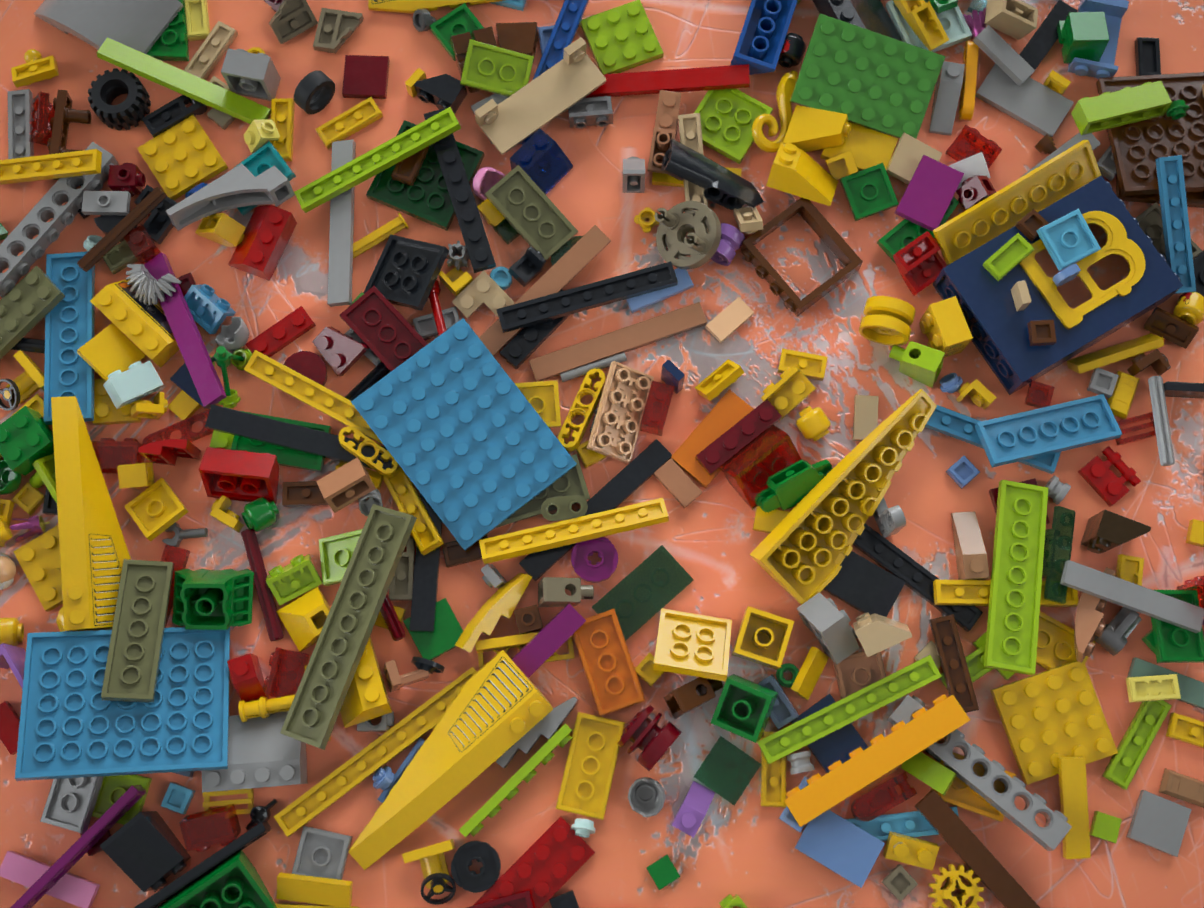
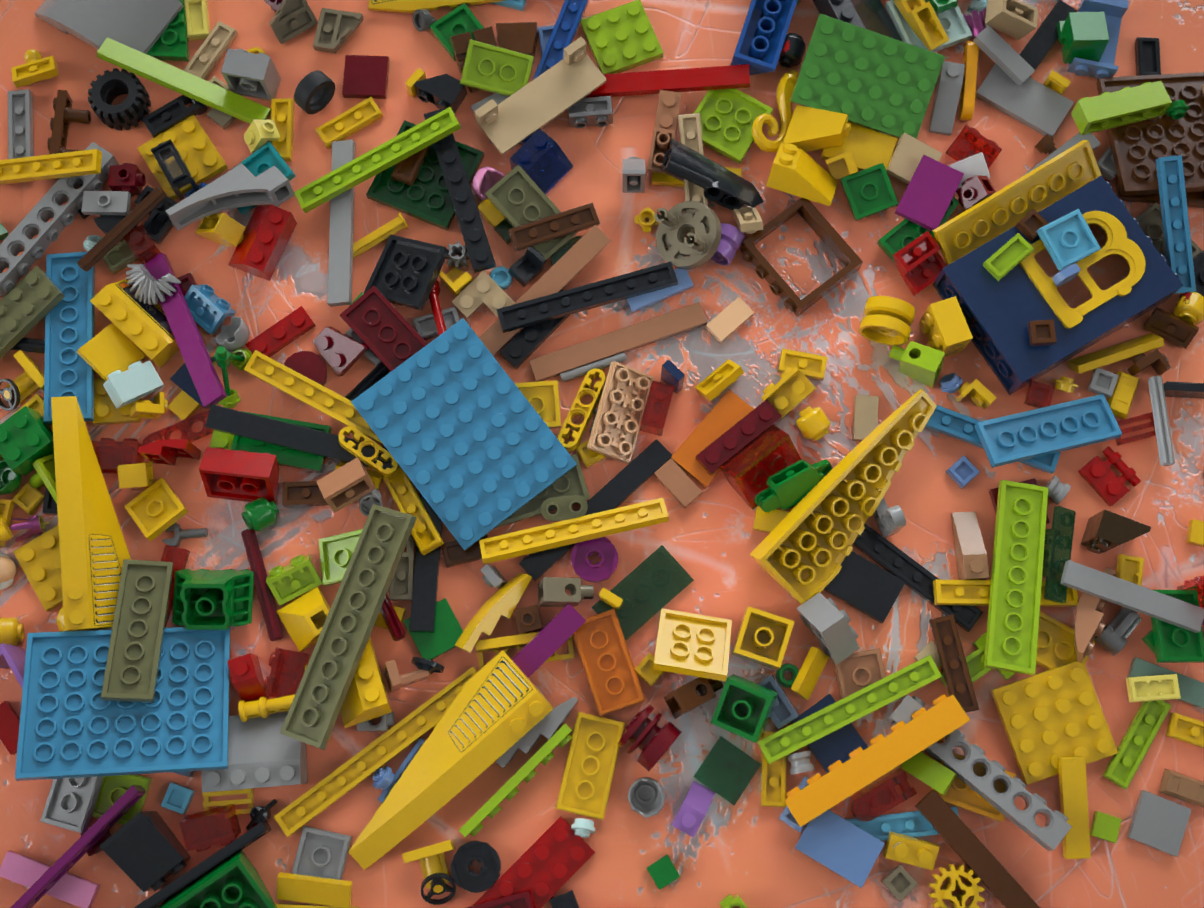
clear red bracket [29,91,55,146] -> none
yellow bracket [210,495,244,533] -> none
tan slope [853,612,913,657] -> none
tan tile [1011,280,1031,311] -> none
none -> black window [151,139,200,201]
none -> reddish brown tile [508,202,600,252]
none -> yellow tile [598,588,623,610]
none -> yellow plate [1053,376,1079,393]

